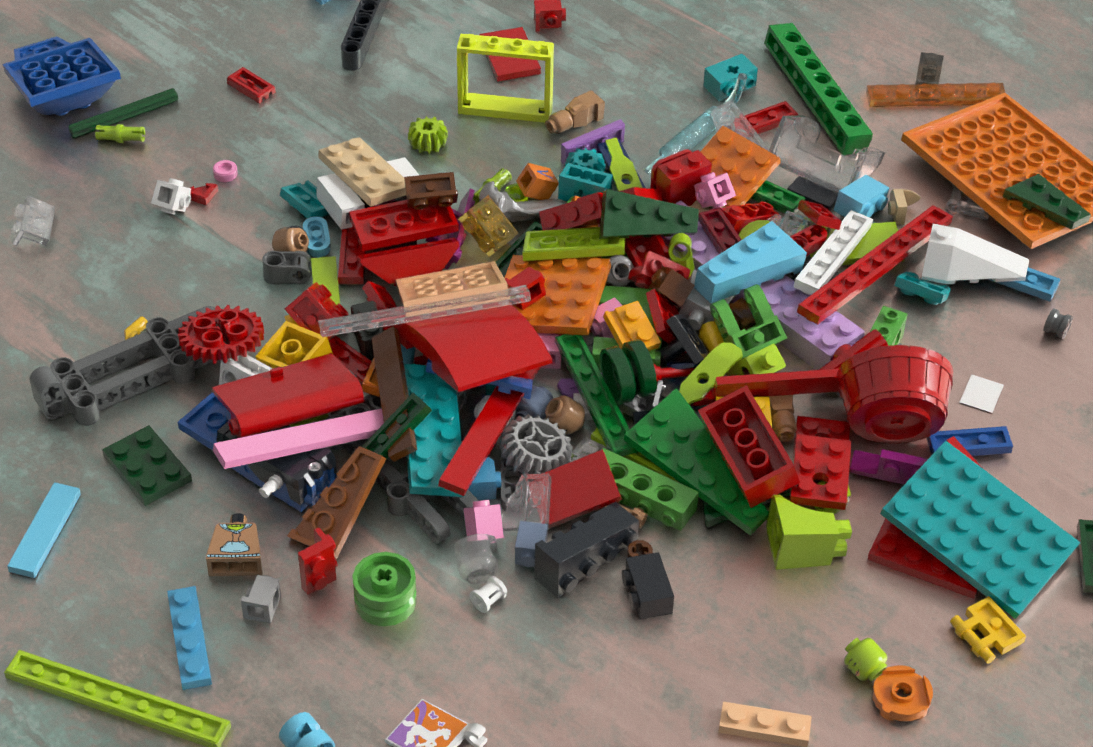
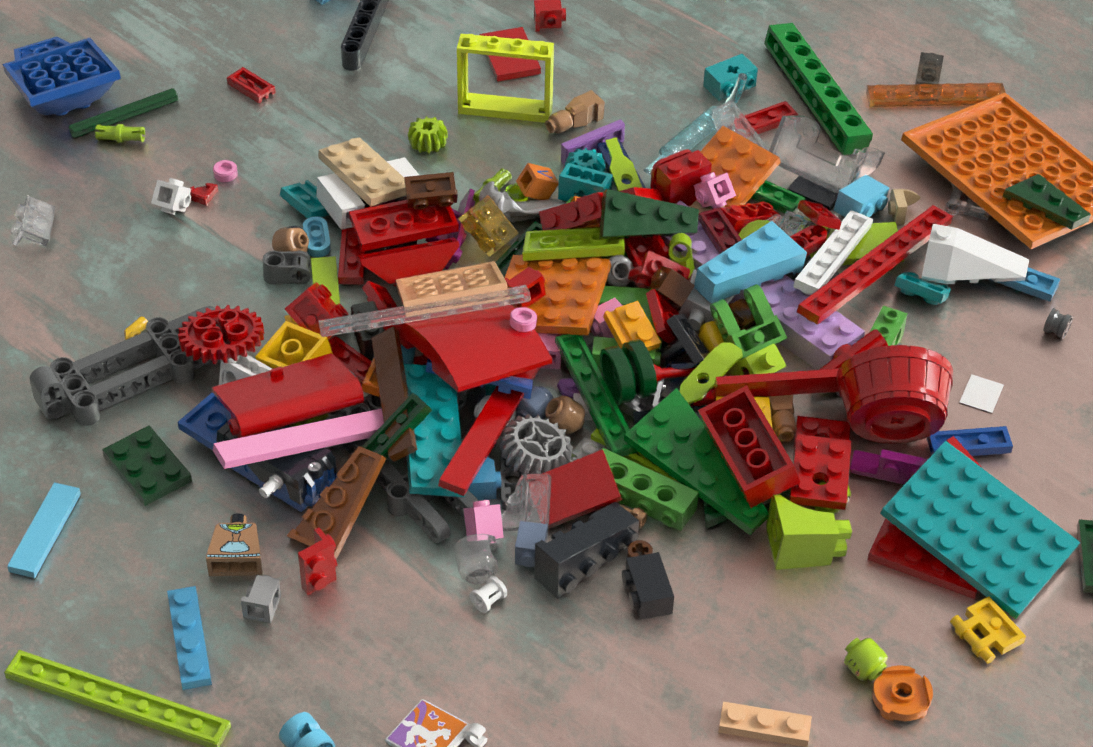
bright green wheel [352,552,417,626] -> none
none -> bright pink tile [510,307,537,332]

